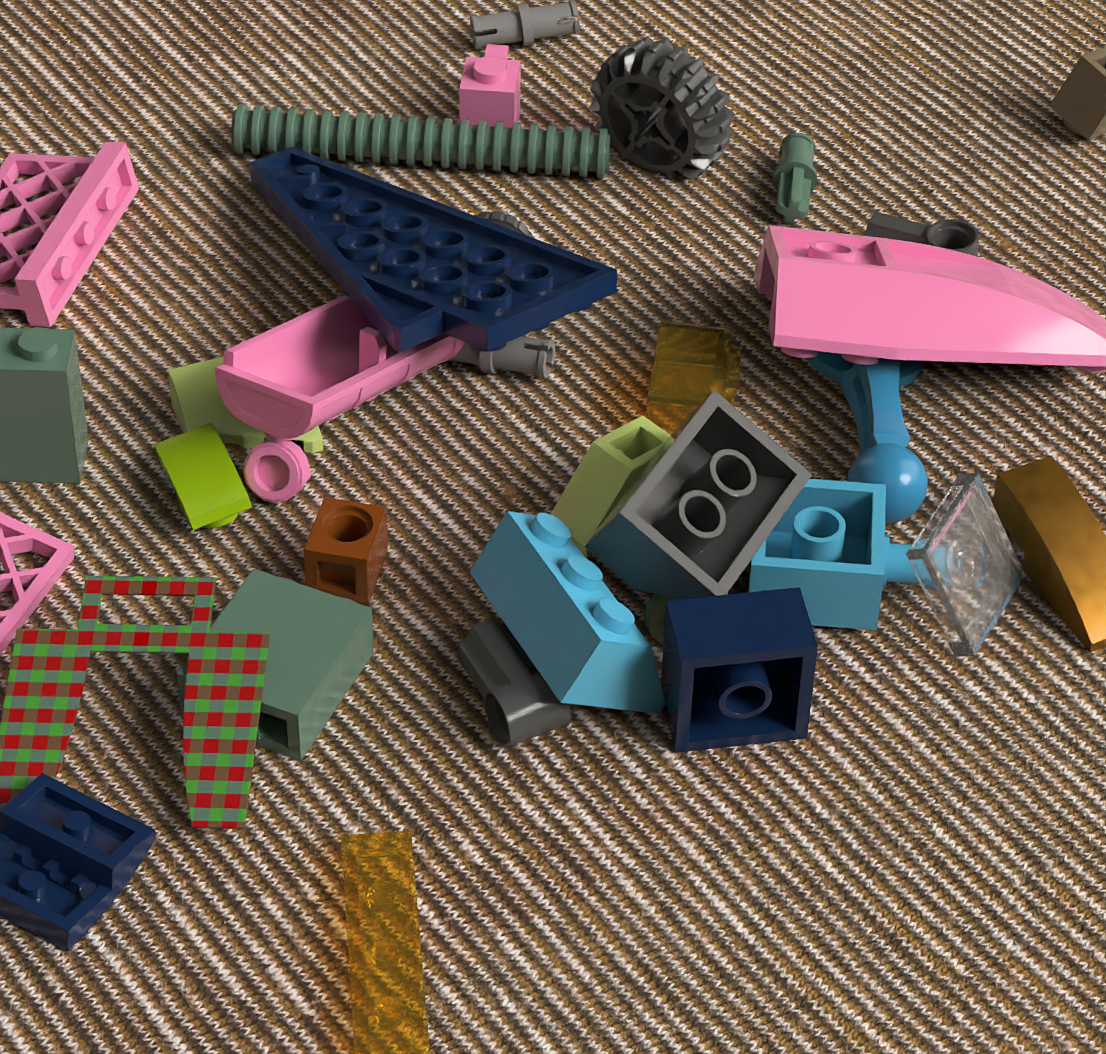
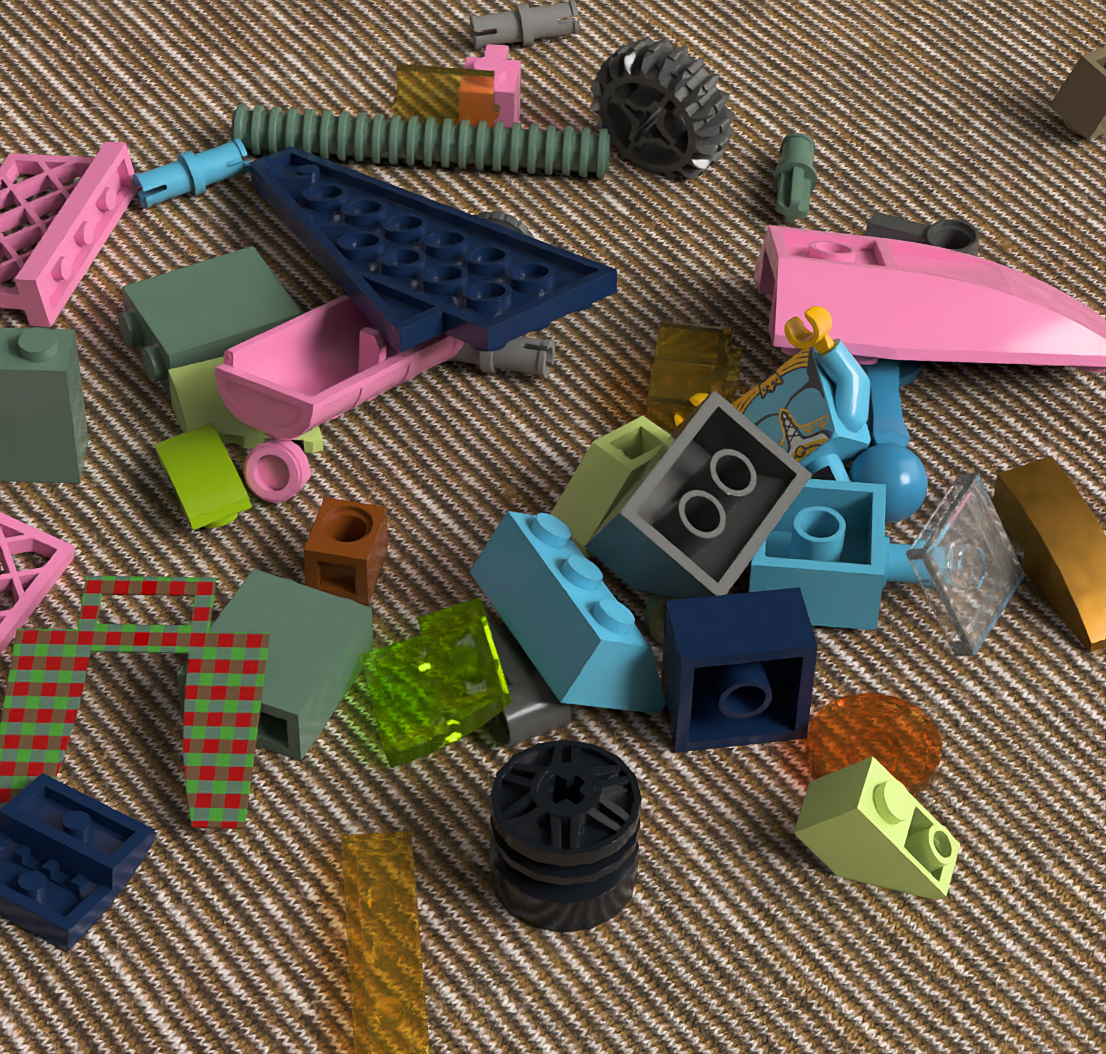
none -> sand green brick [118,246,303,397]
none -> medium azure pin [133,138,250,209]
none -> clear neon green slope [359,597,512,768]
none -> clear yellow piece [392,64,500,127]
none -> black wheel [490,740,642,933]
none -> medium azure torso [674,306,871,482]
none -> yellowish green slope [794,756,960,900]
none -> clear orange tile [805,693,943,800]

